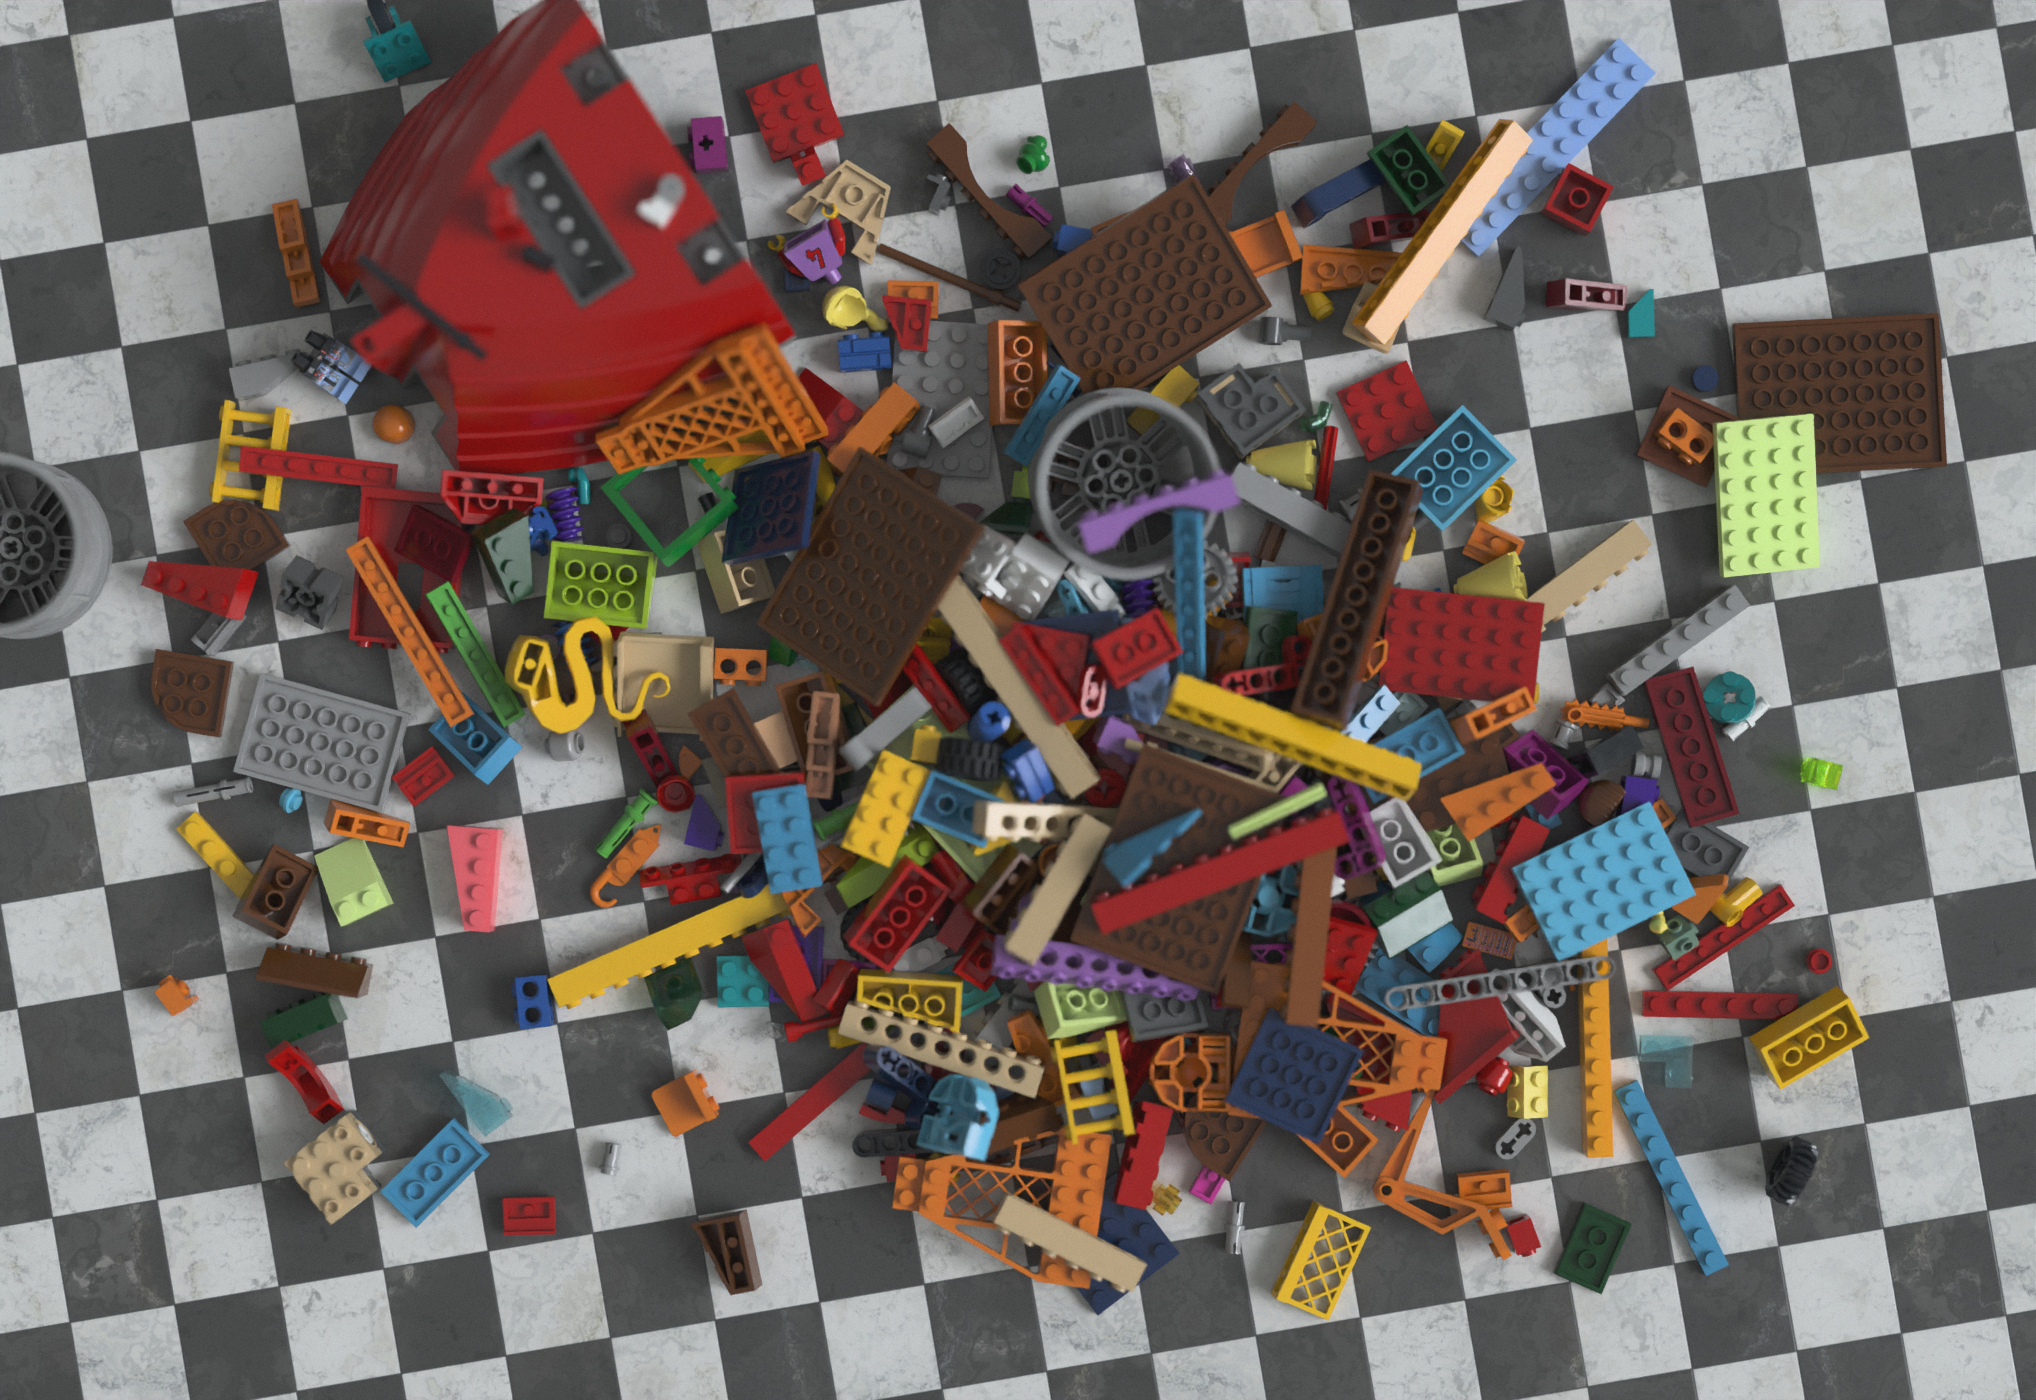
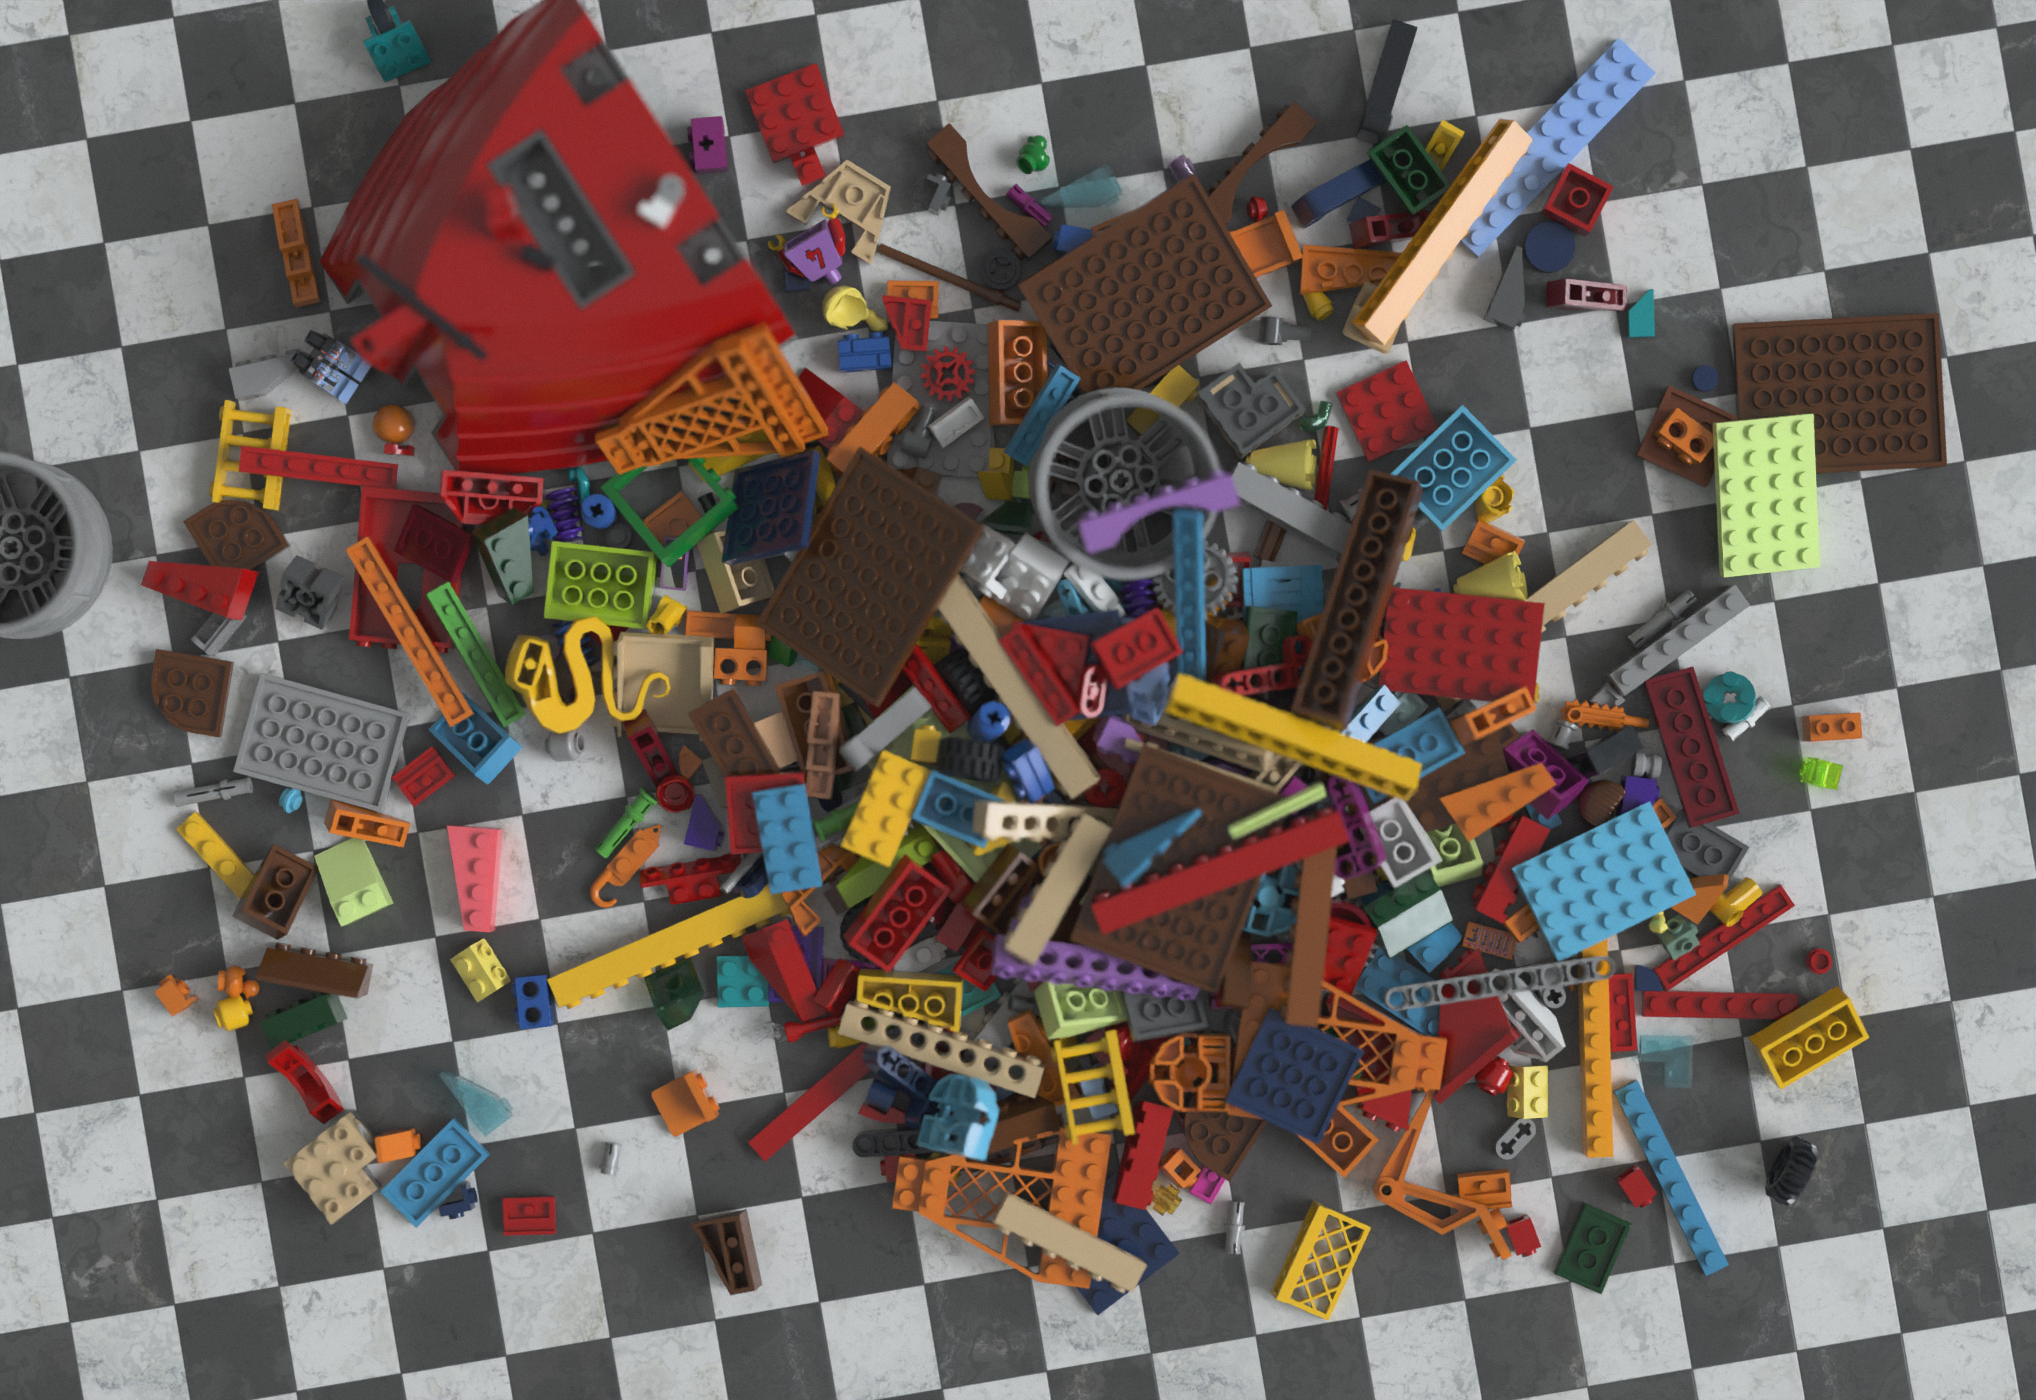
none -> yellow head [212,995,253,1032]
none -> orange animal [217,965,260,1000]
none -> orange slope [375,1128,421,1163]
none -> red tile [384,443,415,456]
none -> dark blue bracket [439,1182,478,1219]
none -> light yellow bracket [450,939,511,1003]
none -> blue piece [581,494,619,530]
none -> orange tile [643,490,713,548]
none -> yellow piece [646,595,688,634]
none -> slope [660,536,690,591]
none -> orange tile [684,610,737,640]
none -> orange brick [734,614,772,650]
none -> red gear [920,346,976,403]
none -> yellow slope [978,448,1014,501]
none -> clear light blue slope [1040,164,1122,209]
none -> orange brick [1158,1148,1201,1189]
none -> red plate [1247,196,1268,222]
none -> dark blue tile [1347,197,1381,223]
none -> black beam [1356,19,1418,145]
none -> dark blue tile [1523,221,1576,273]
none -> red plate [1609,973,1638,1052]
none -> red brick [1614,1165,1657,1208]
none -> light grey pin [1627,589,1698,650]
none -> dark blue tile [1635,964,1662,991]
none -> orange brick [1802,713,1862,742]

